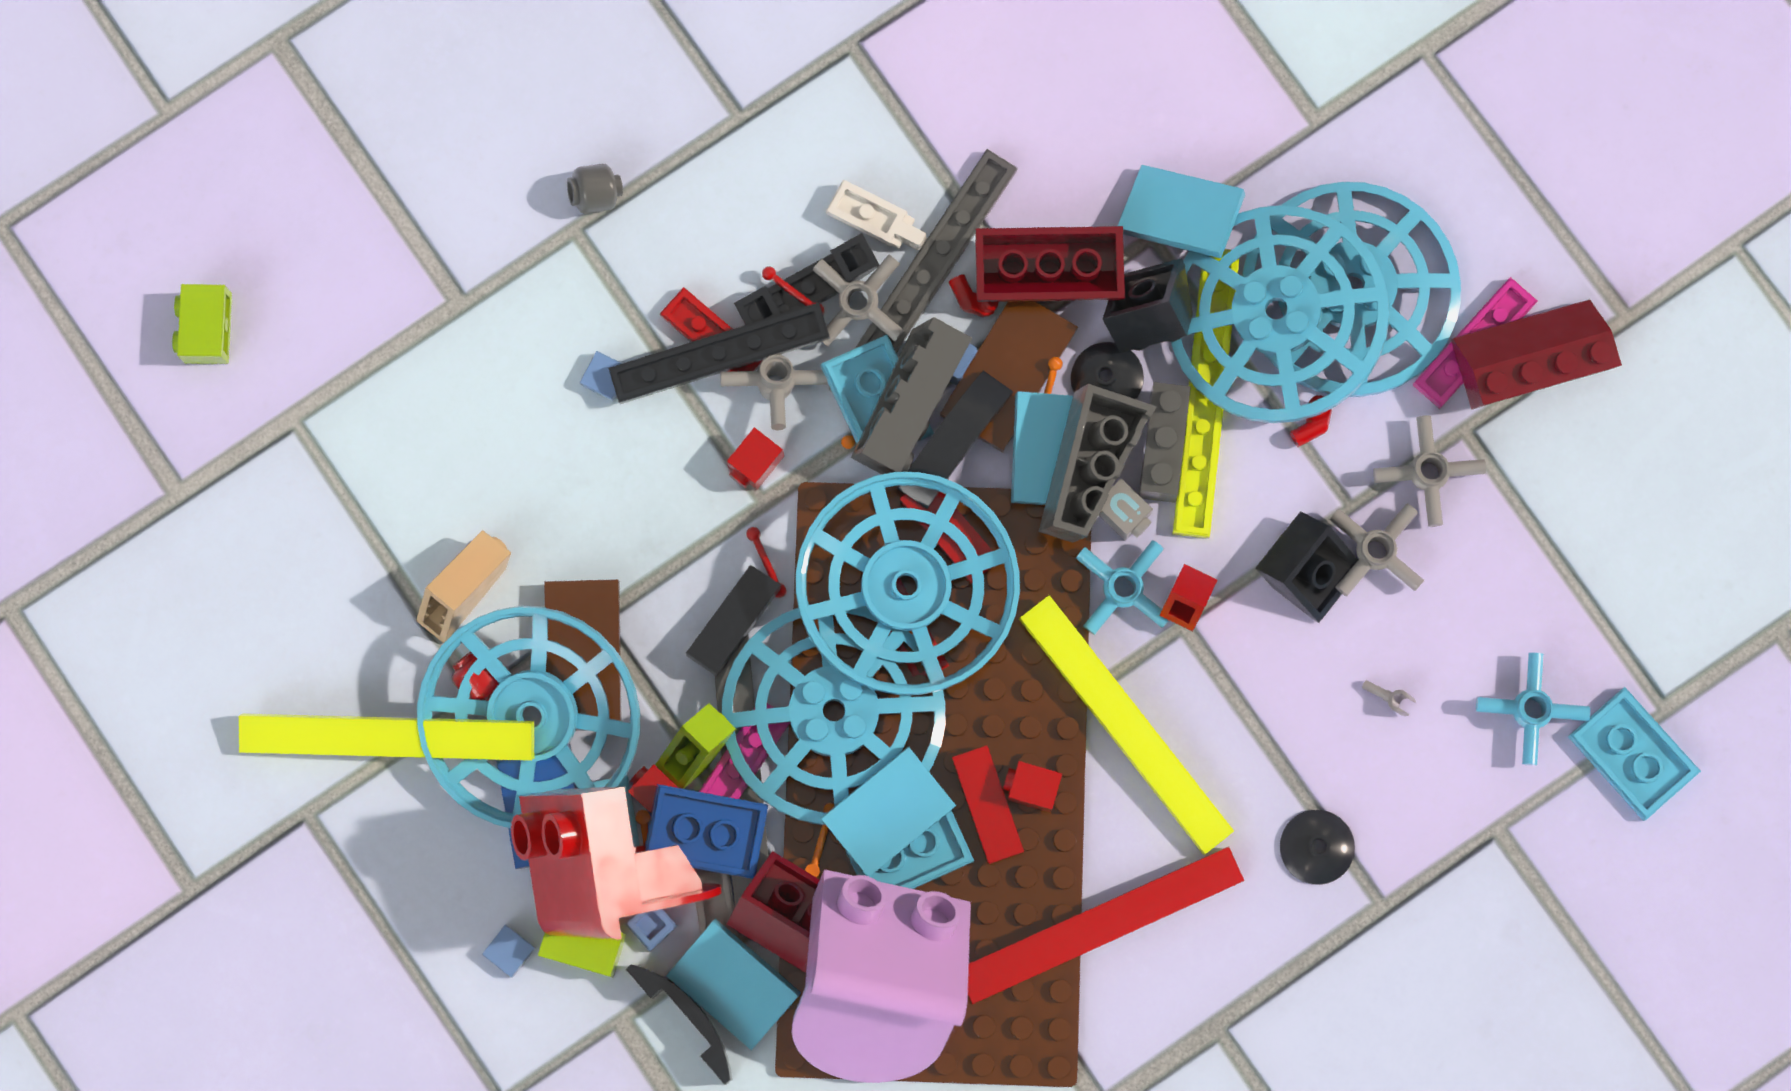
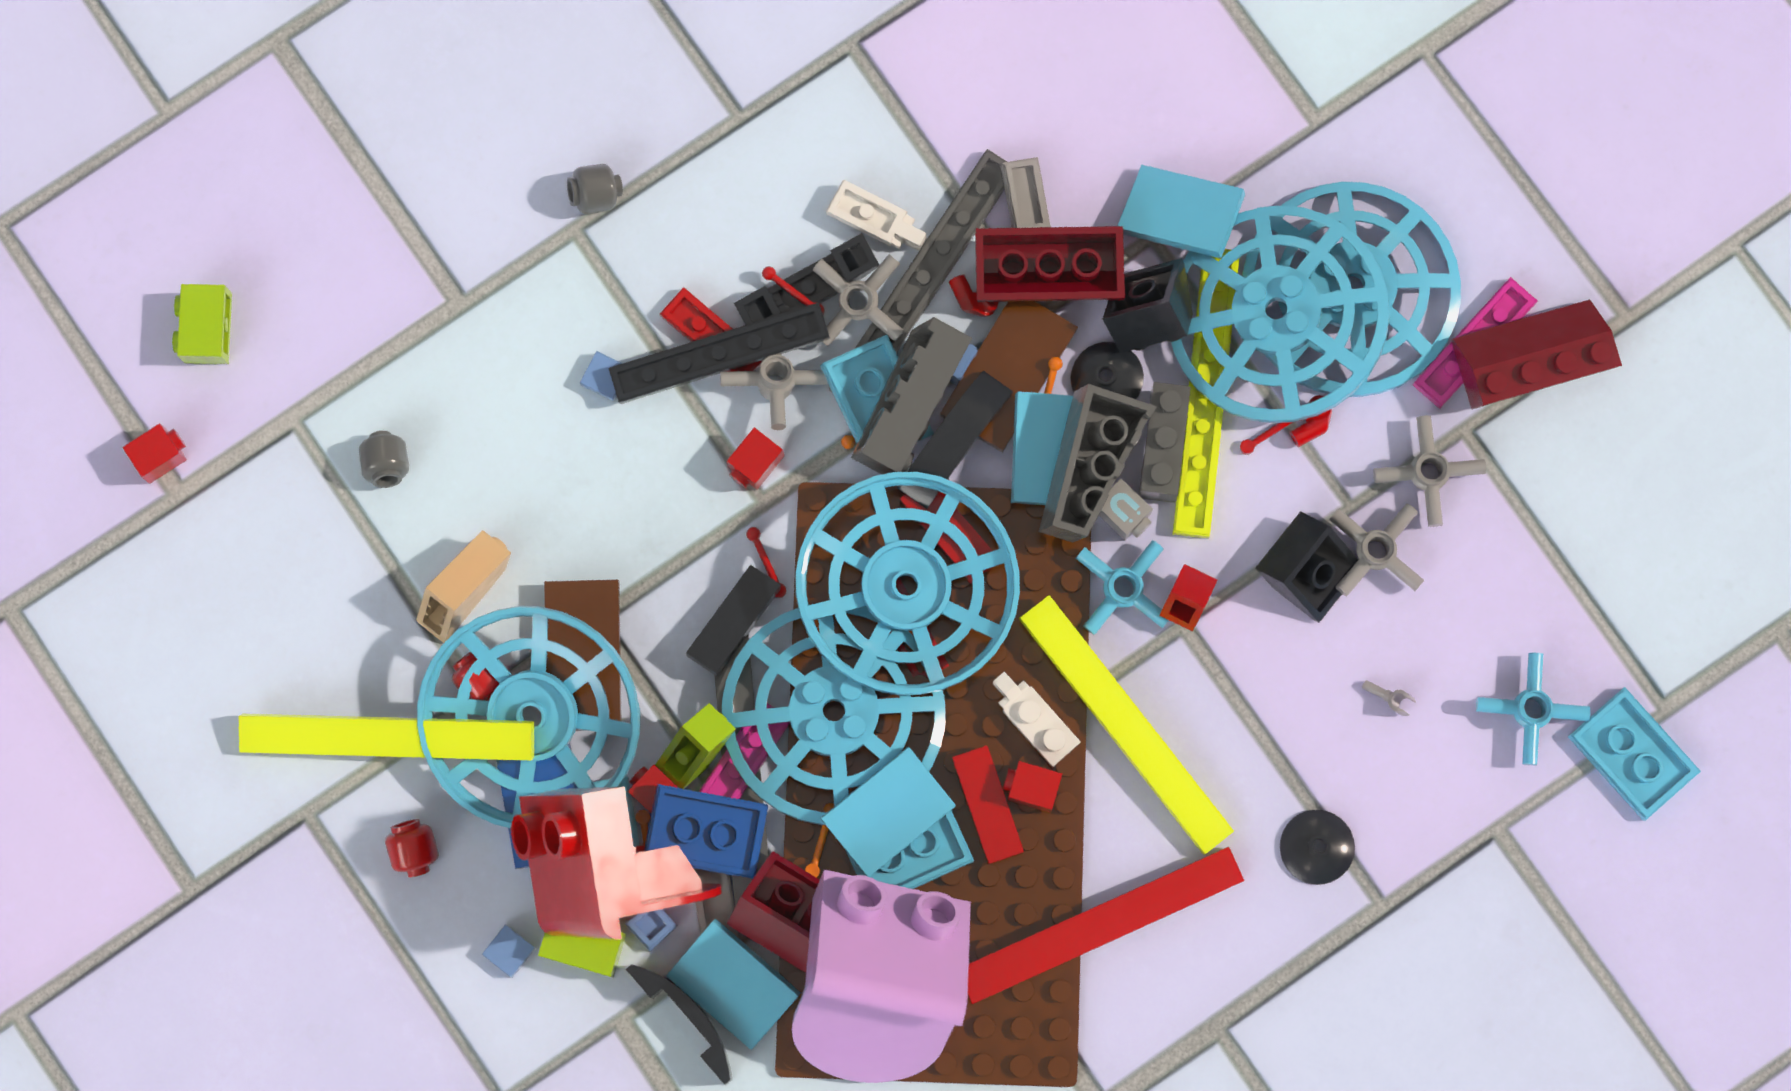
none -> red brick [122,423,187,484]
none -> dark grey head [359,430,409,488]
none -> red head [385,819,439,877]
none -> white hinge [993,672,1081,768]
none -> light grey tile [1000,157,1051,228]
none -> red hinge [1240,419,1304,455]

